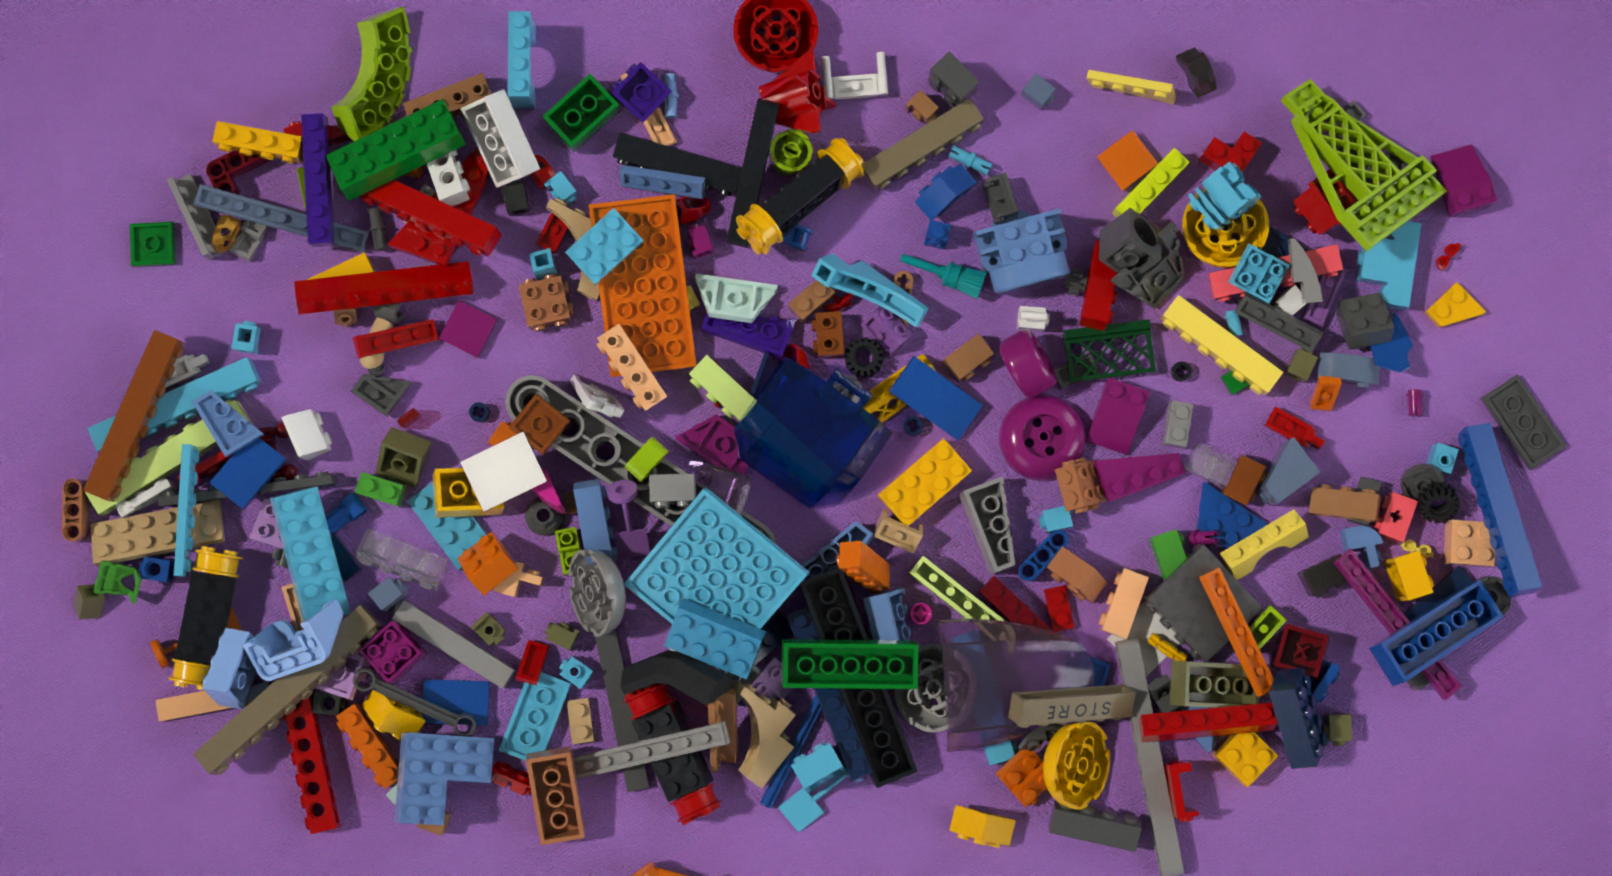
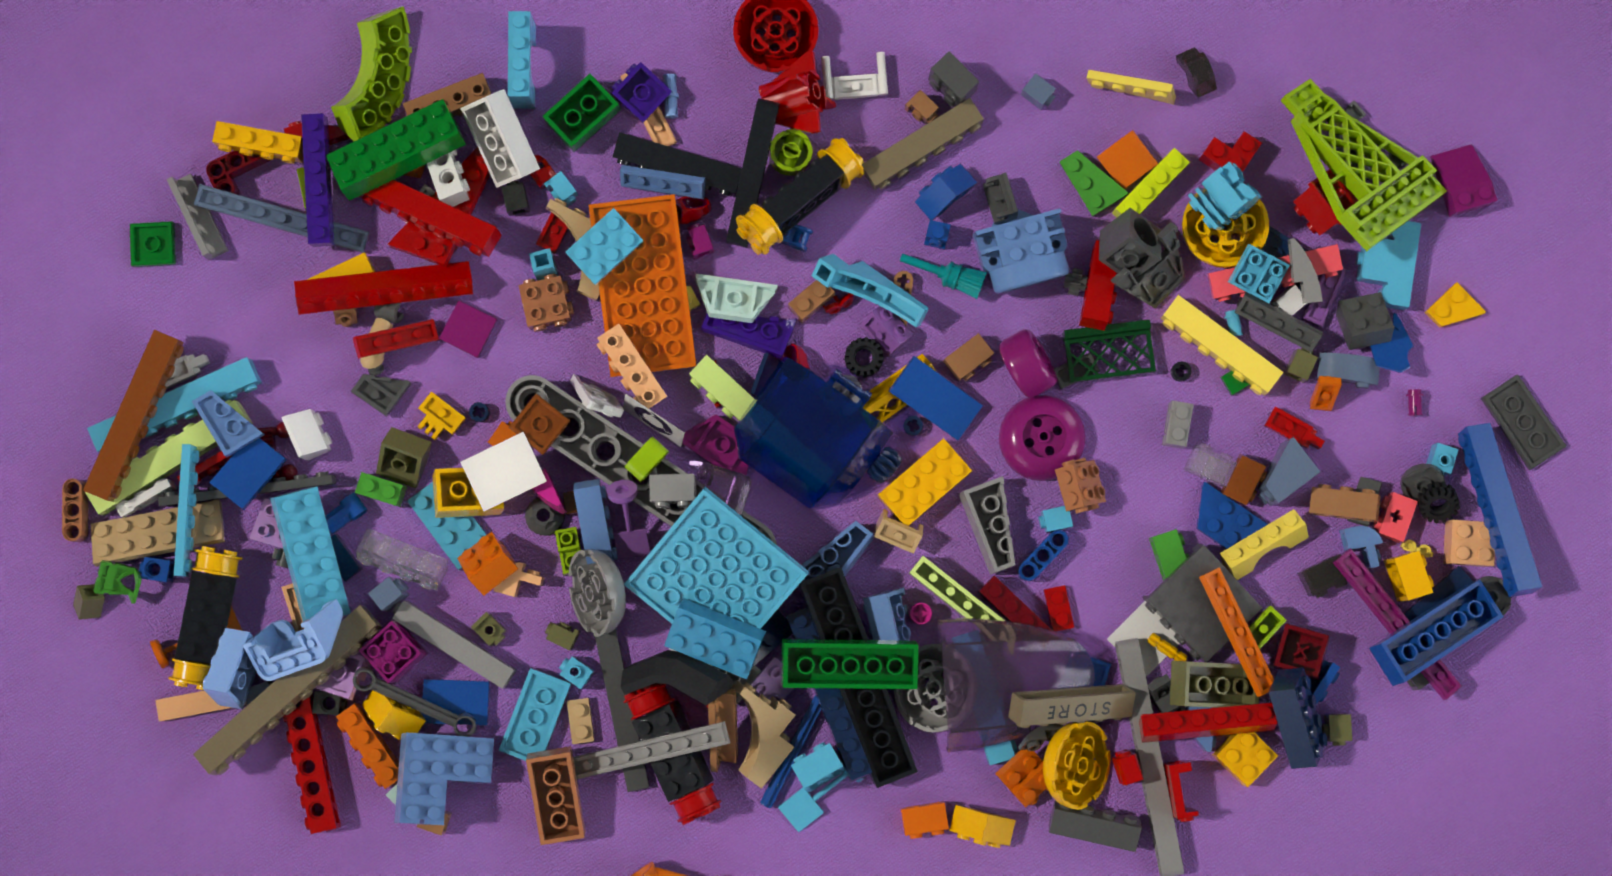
pearl gold rock [211,215,242,253] -> none
light grey slope [230,220,269,262] -> none
medium azure brick [231,321,261,355] -> none
dark grey axle [368,208,387,251] -> none
clear red tile [397,408,422,429] -> none
red hinge [491,761,531,796] -> none
red tile [516,640,549,686] -> none
dark orange brick [811,311,844,358] -> none
orange brick [837,541,890,594] -> none
medium azure pin [948,145,993,176] -> none
white brick [1017,306,1049,332] -> none
nougat brick [1047,546,1107,603] -> none
magenta slope [1086,378,1150,455] -> none
magenta wing [1093,453,1186,502] -> none
light nougat brick [1098,568,1149,639] -> none
magenta pin [1189,529,1219,546] -> none
red piece [1436,243,1461,271] -> none
none -> yellow hinge [418,391,466,440]
none -> white sticker [623,394,685,447]
none -> dark blue gear [866,447,902,483]
none -> orange brick [900,801,949,839]
none -> bright green wing [1060,150,1130,216]
none -> red brick [1112,749,1144,785]

